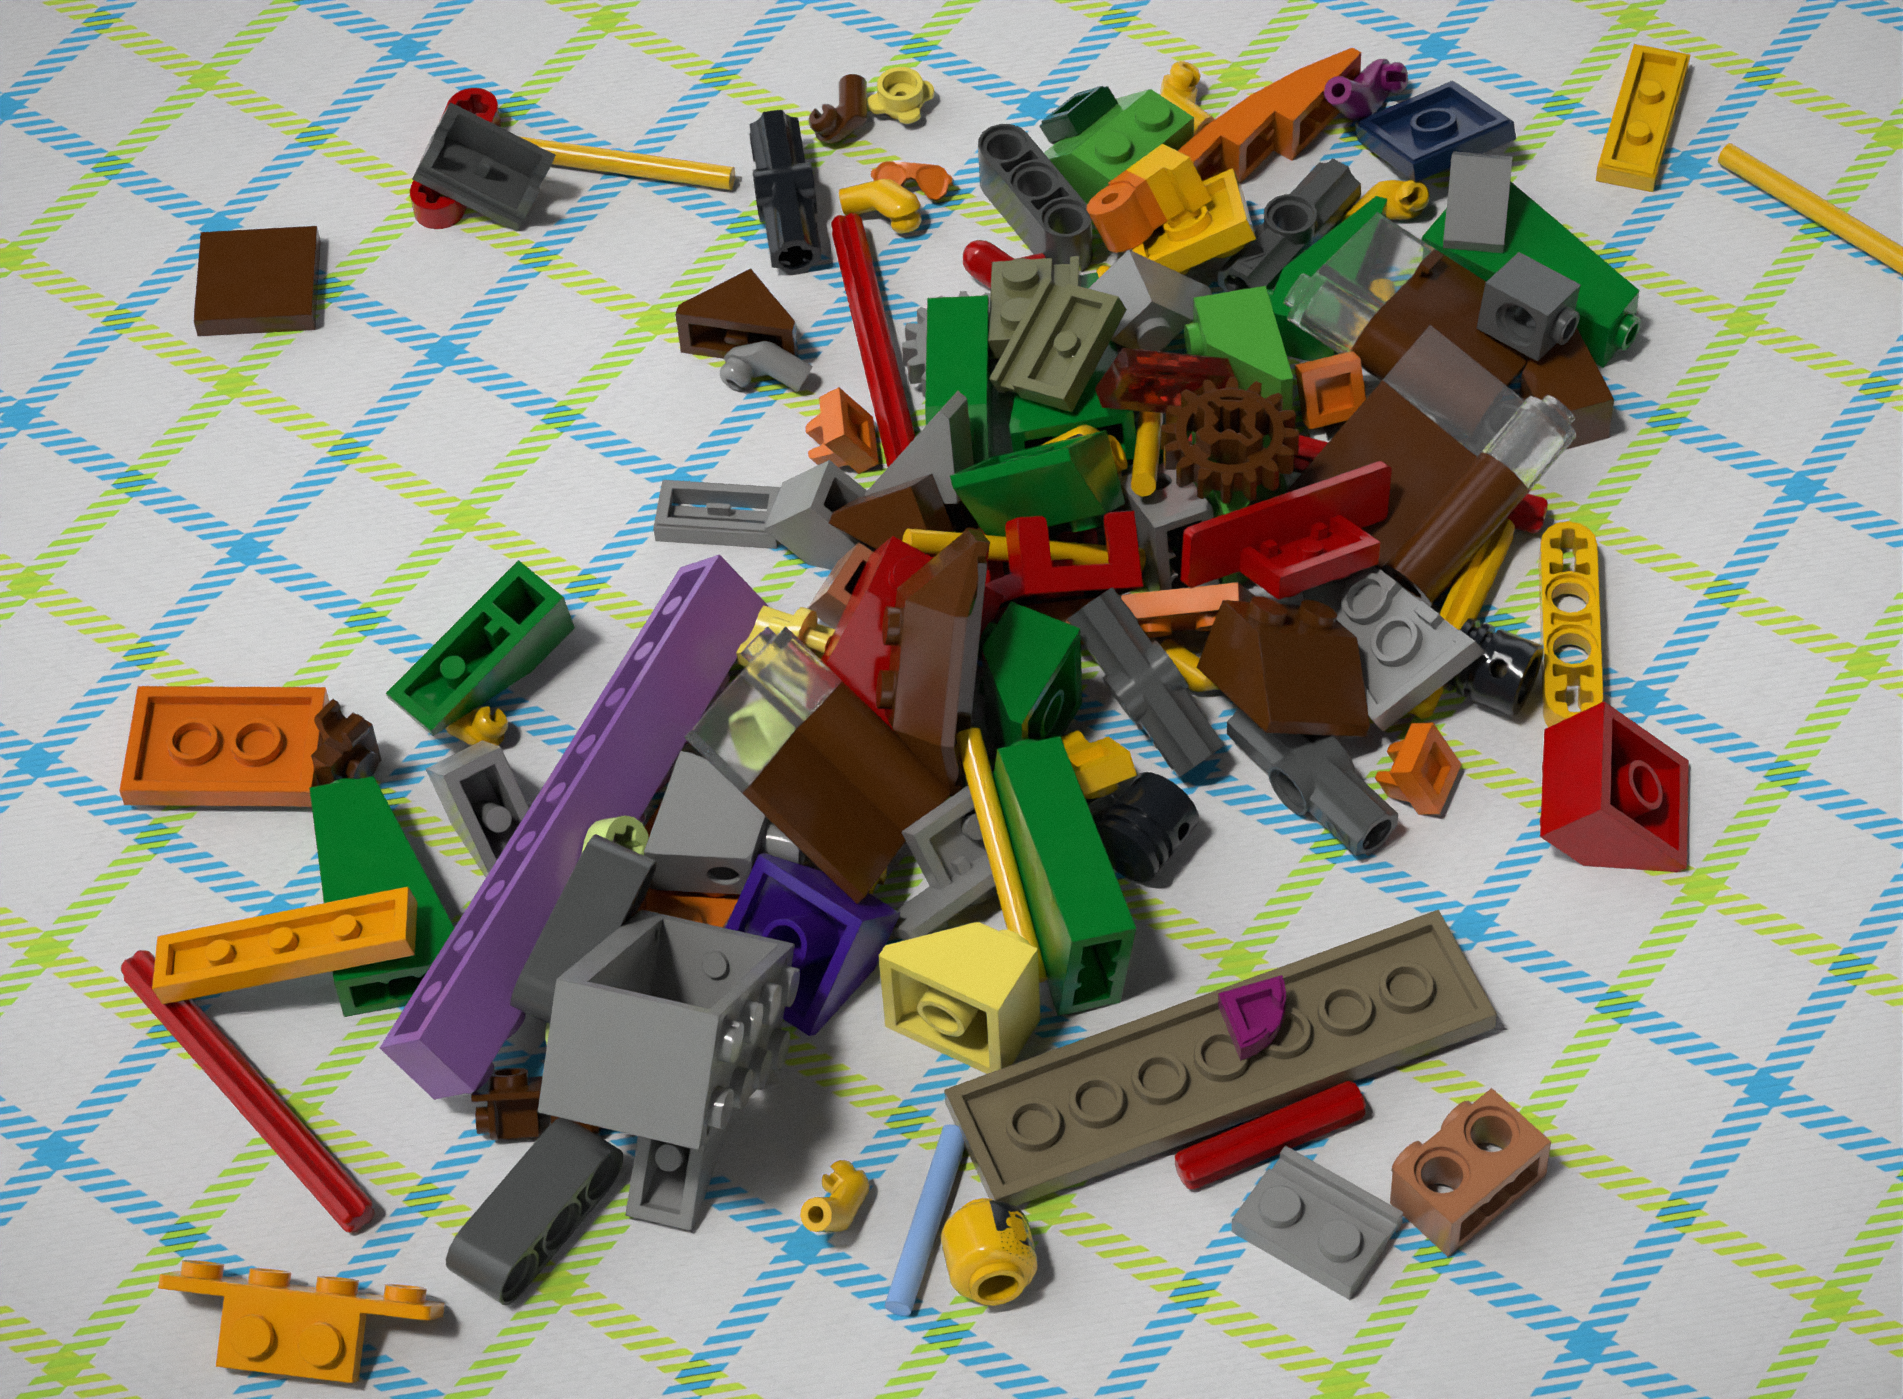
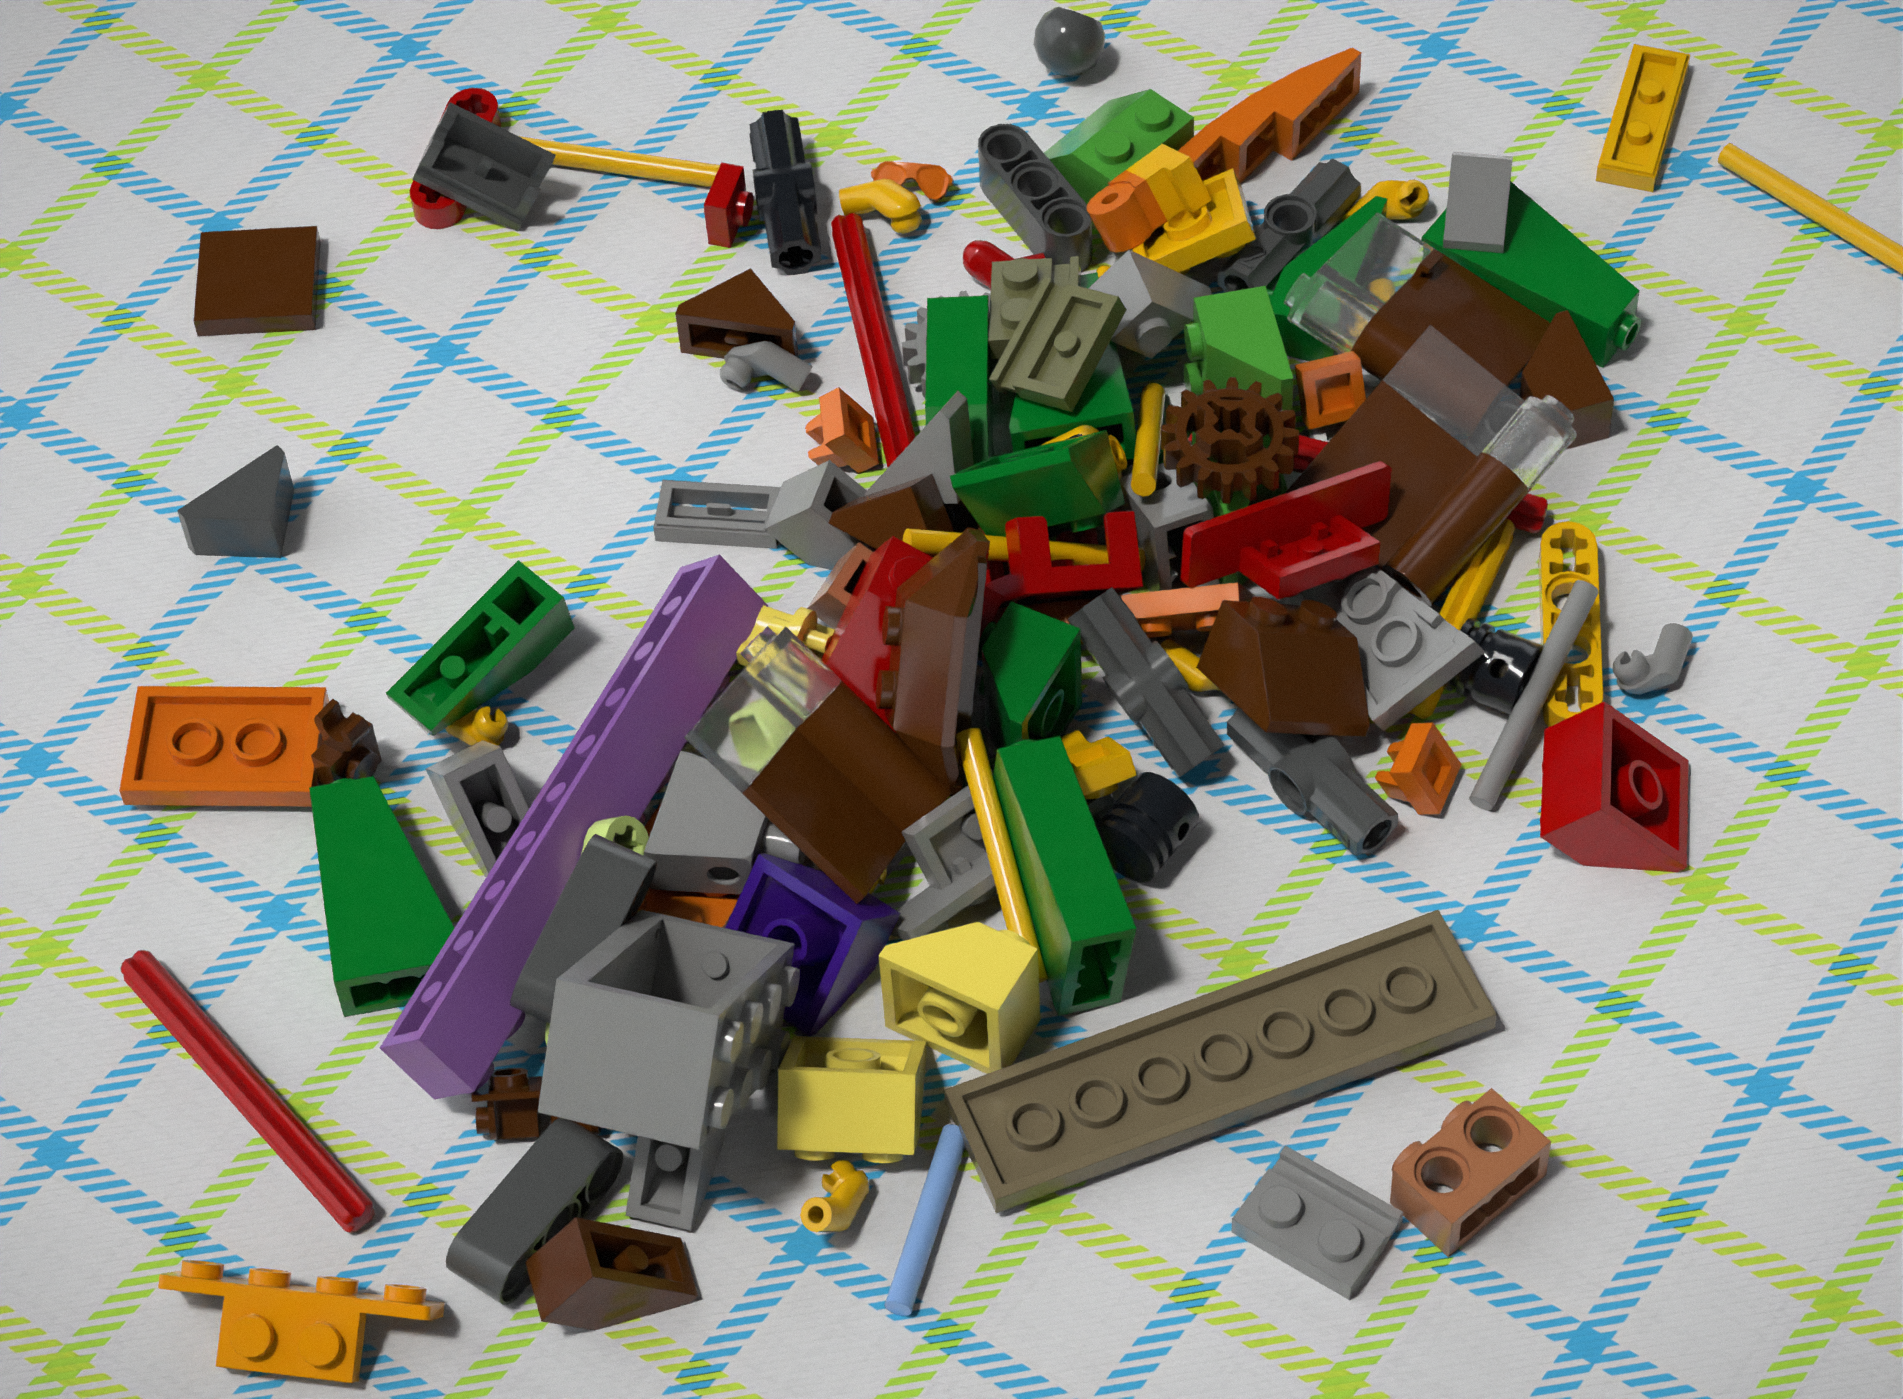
light orange plate [152,887,417,1004] -> none
reddish brown arm [808,74,867,143] -> none
light yellow plate [867,67,934,124] -> none
yellow head [941,1198,1038,1306] -> none
dark green tile [1039,86,1118,142] -> none
clear red plate [1095,348,1235,413] -> none
yellow arm [1160,61,1215,136] -> none
red axle [1175,1081,1366,1189] -> none
magenta tile [1218,975,1286,1061] -> none
magenta arm [1324,59,1408,119] -> none
dark blue plate [1355,81,1516,182] -> none
dark grey brick [1477,252,1581,361] -> none
none -> dark grey slope [177,445,294,558]
none -> reddish brown slope [525,1217,698,1331]
none -> red plate [704,162,754,248]
none -> light yellow slope [777,1036,927,1163]
none -> dark grey piece [1033,7,1106,77]
none -> light grey bar [1469,580,1599,810]
none -> light grey arm [1613,623,1693,695]

